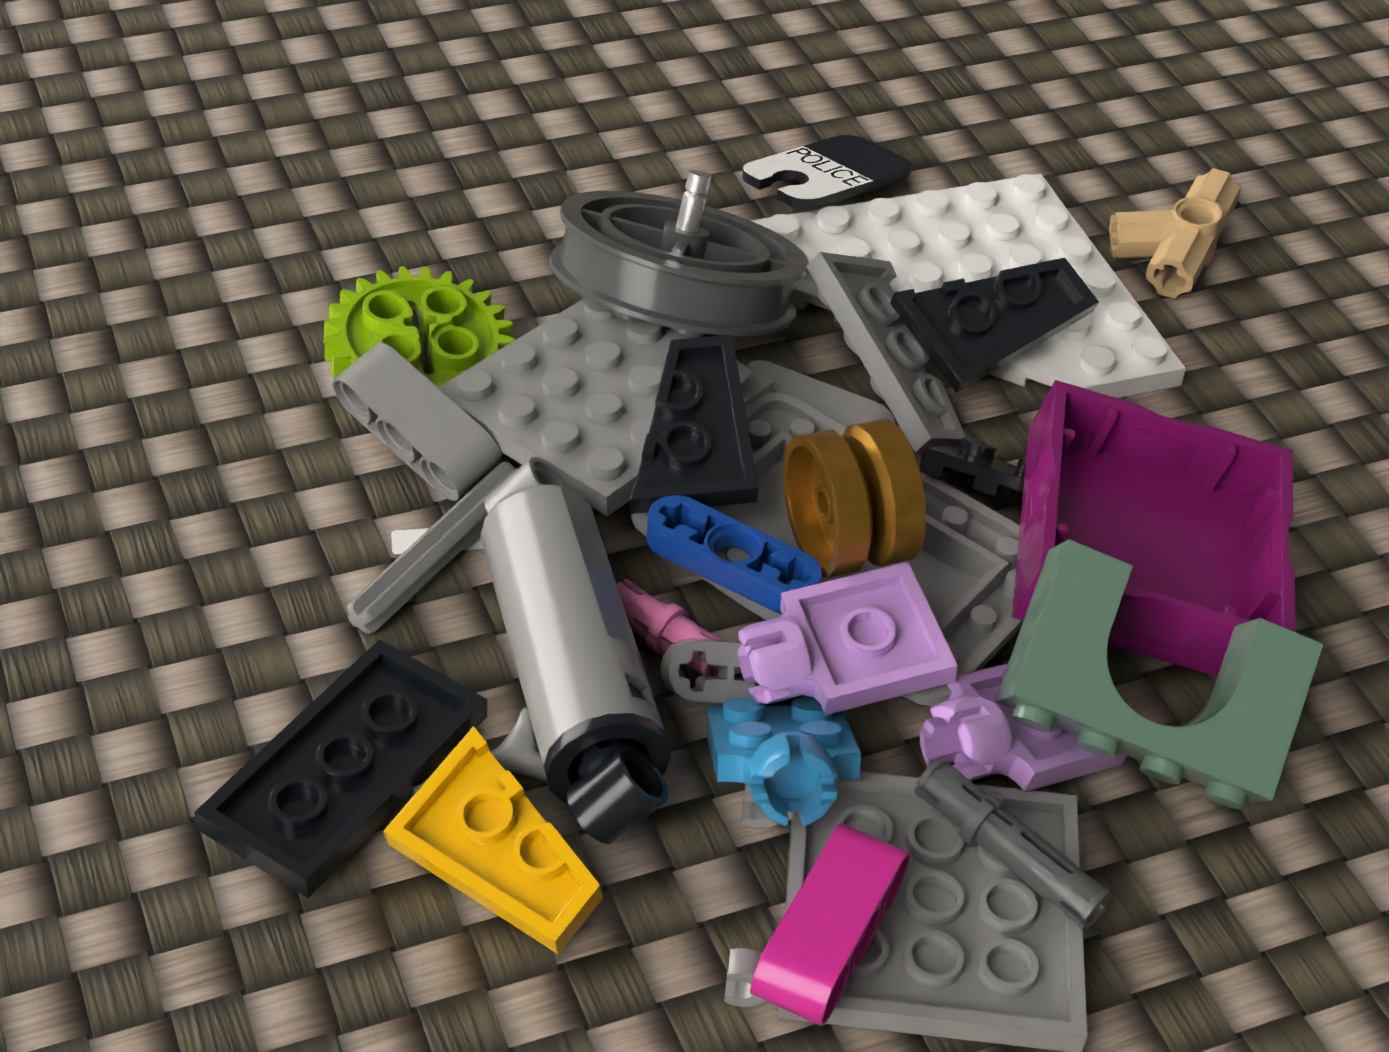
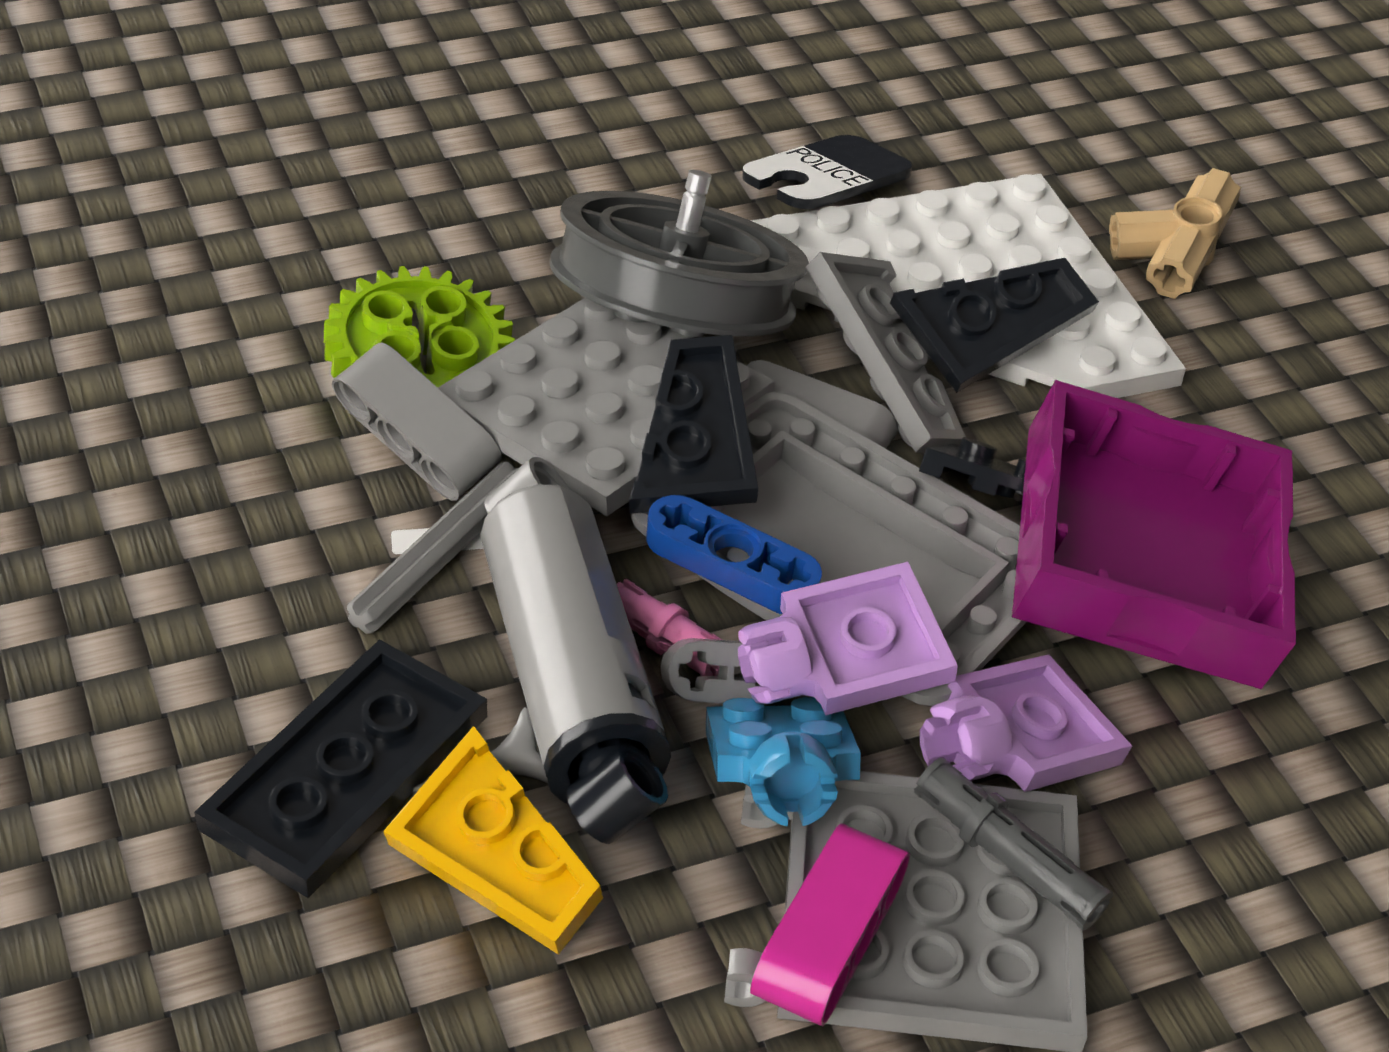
pearl gold wheel [783,419,926,578] -> none
sand green arch [995,539,1323,810] -> none

